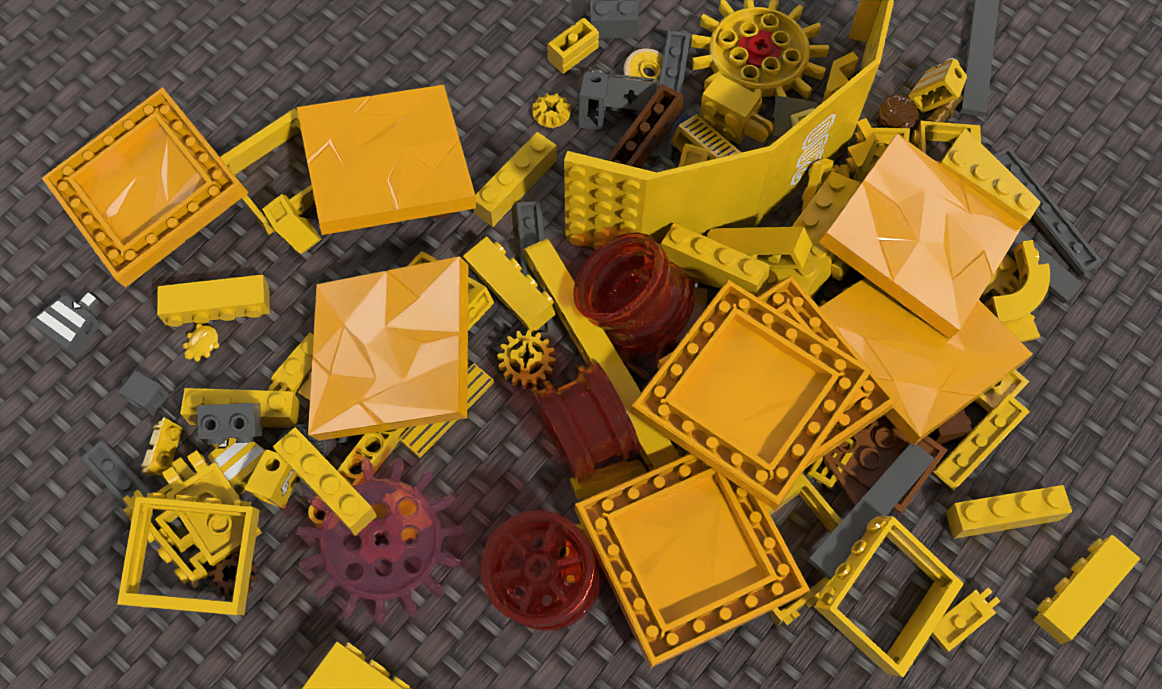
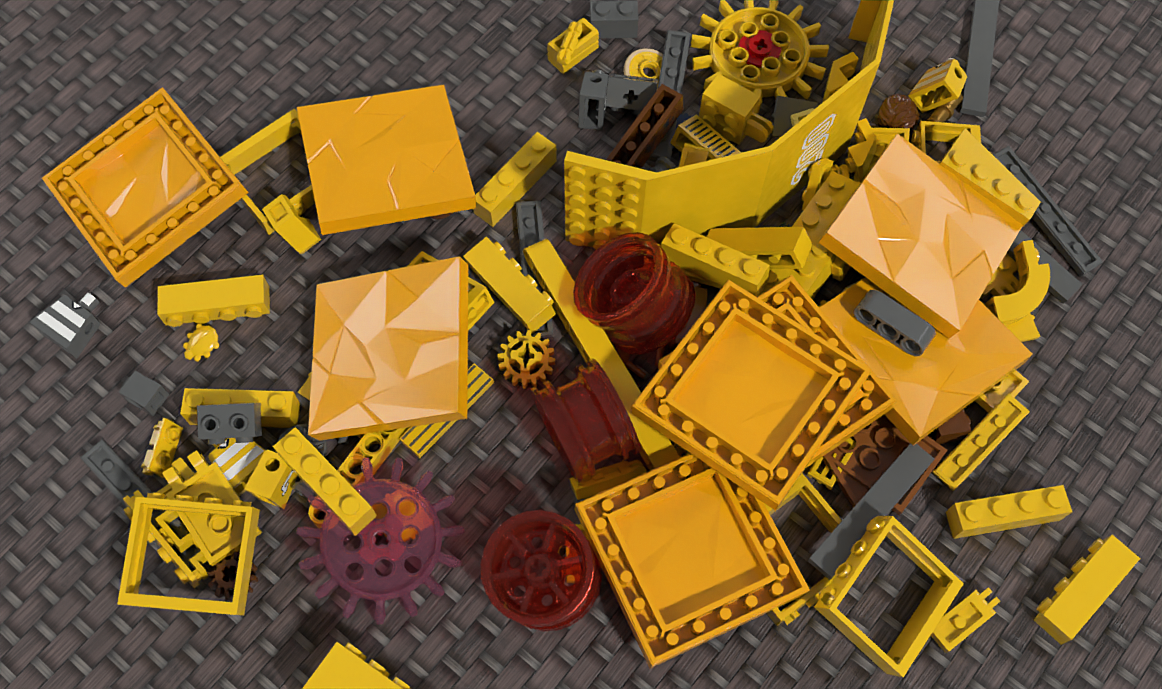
yellow hinge [268,332,314,393] -> none
yellow gear [532,93,571,128] -> none
none -> yellow axle [557,21,582,65]
none -> dark grey beam [854,290,936,356]

